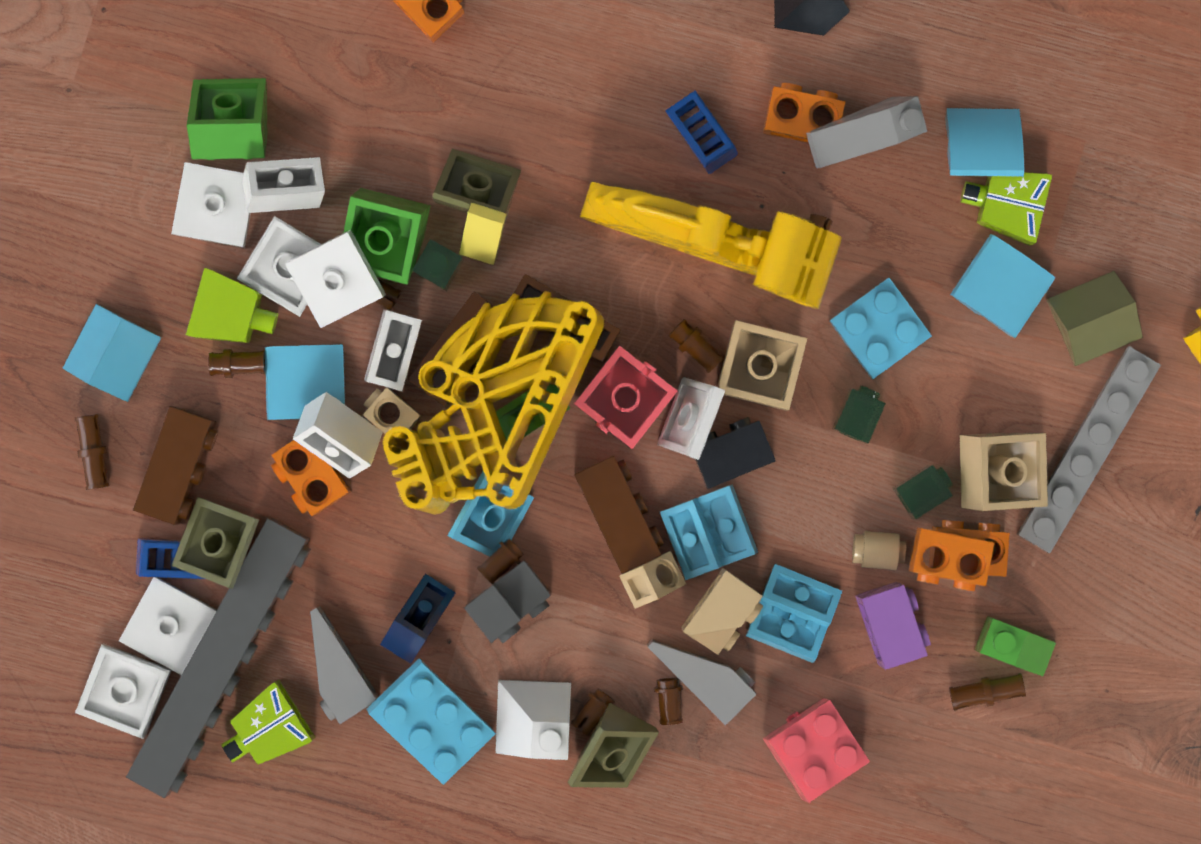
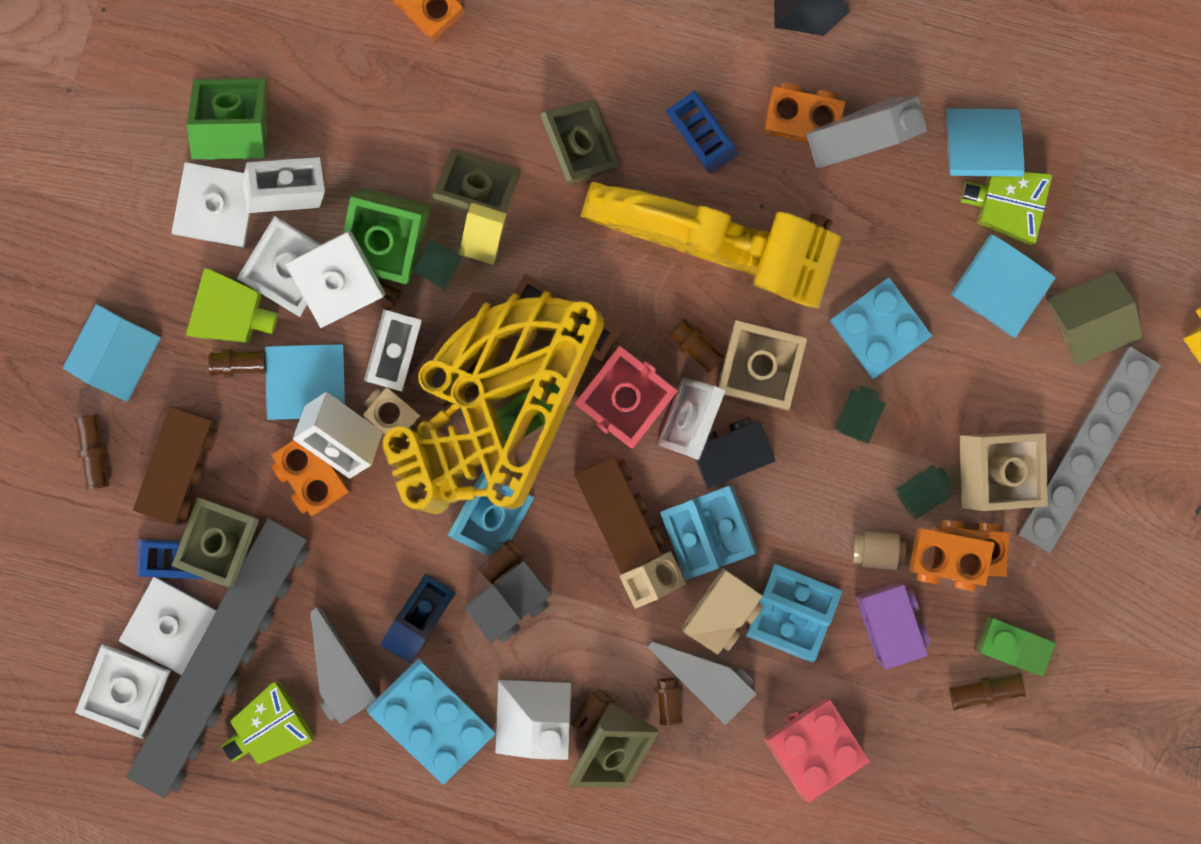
none -> olive slope [540,99,620,187]

